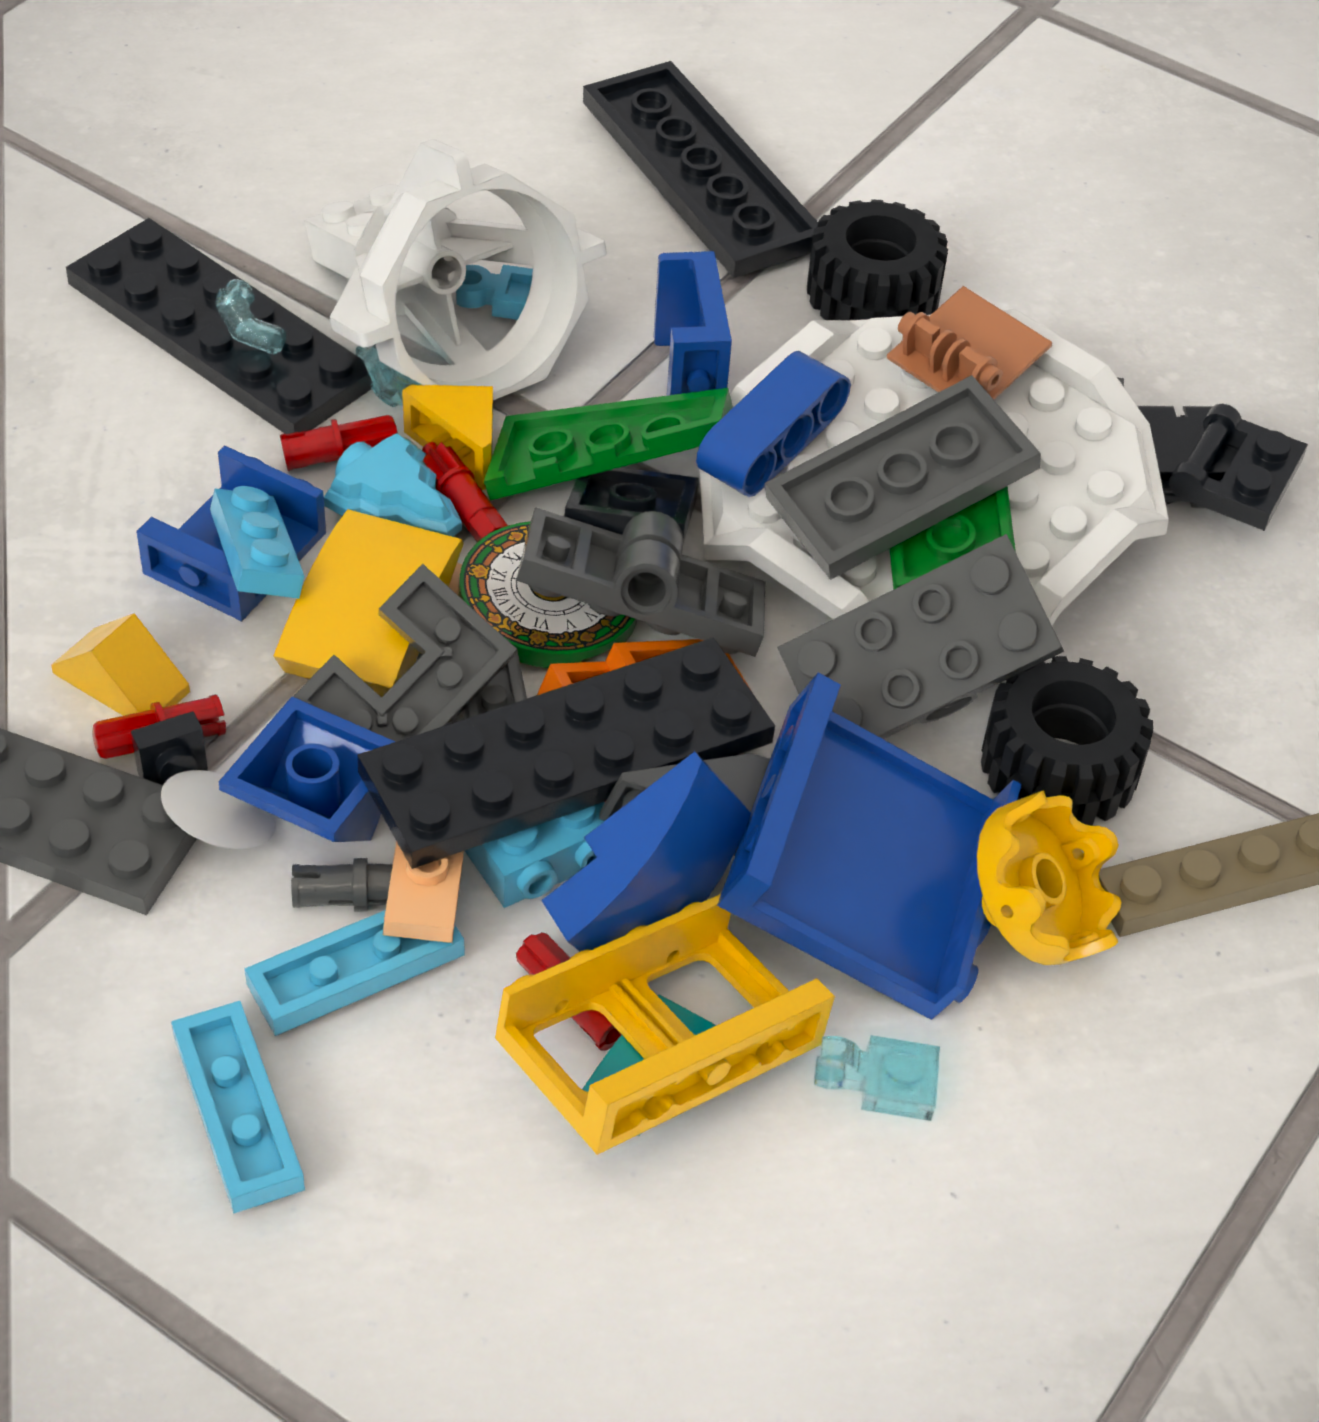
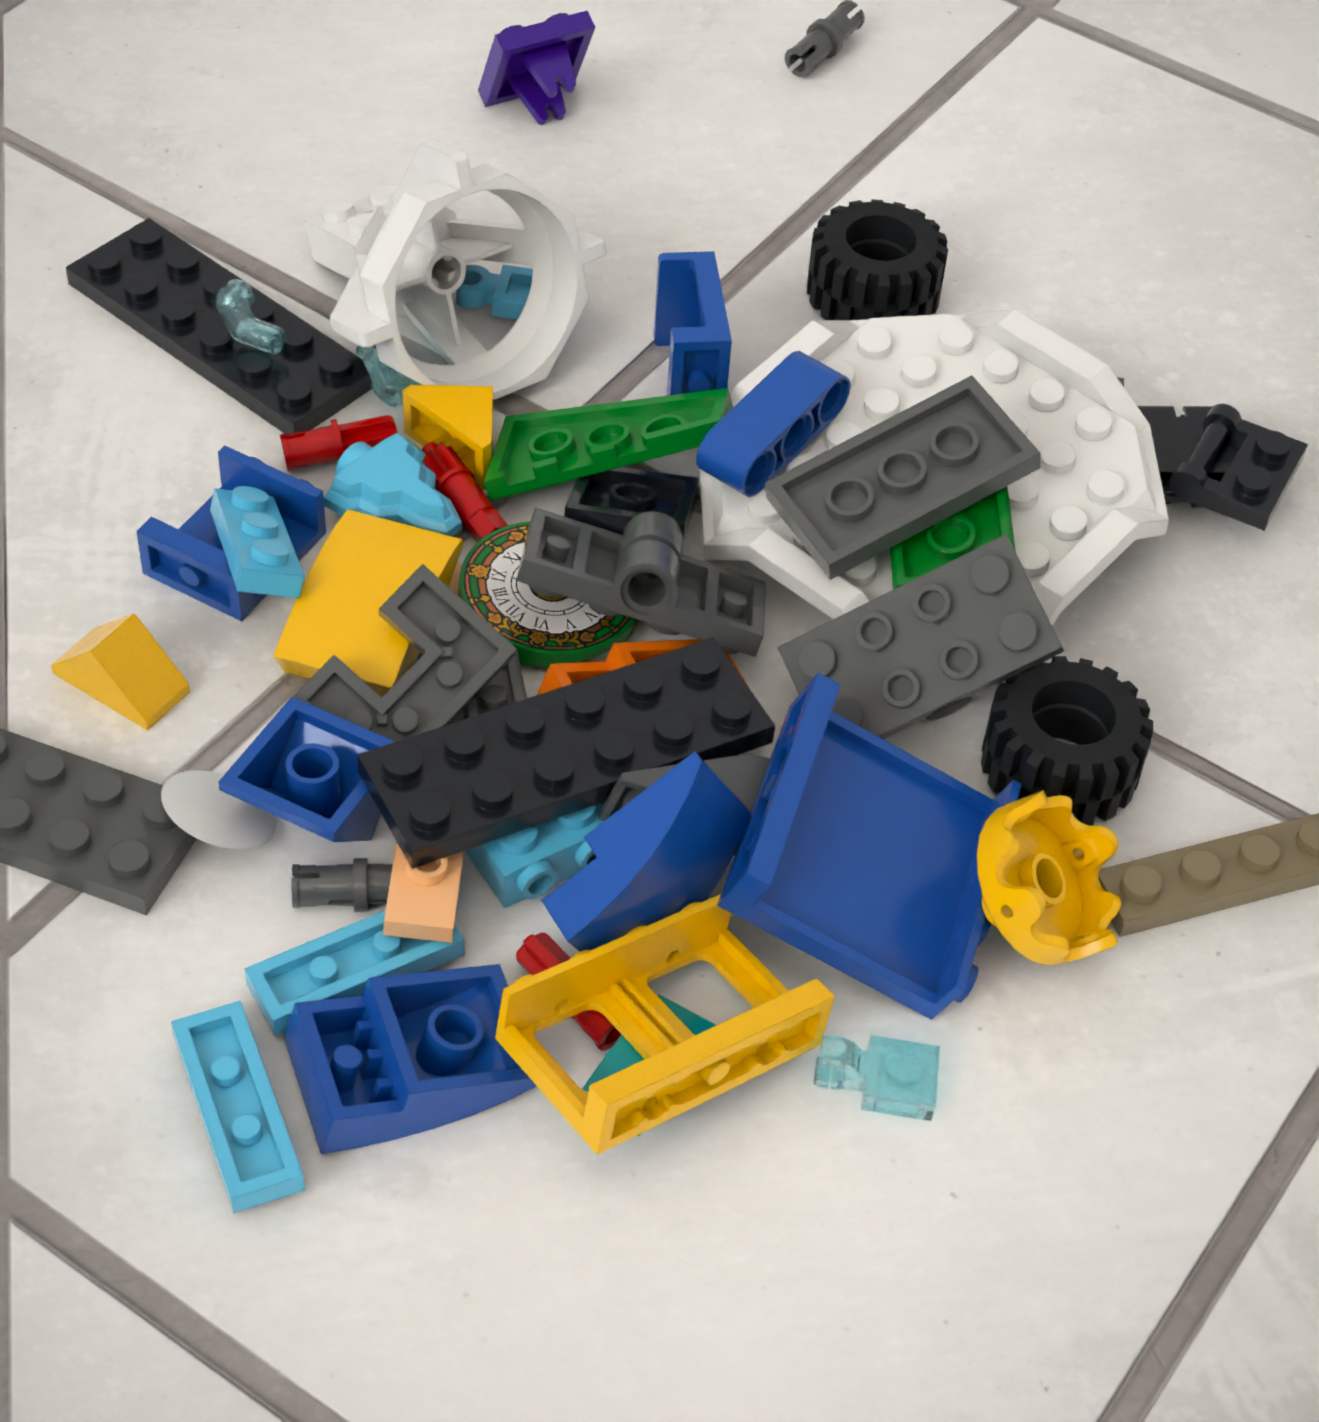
red axle [92,694,226,759] -> none
black plate [131,711,208,785] -> none
black plate [583,61,818,278] -> none
nougat hinge [887,286,1052,400] -> none
none -> blue slope [284,964,537,1154]
none -> dark purple plate [478,10,596,125]
none -> dark grey pin [784,0,865,77]

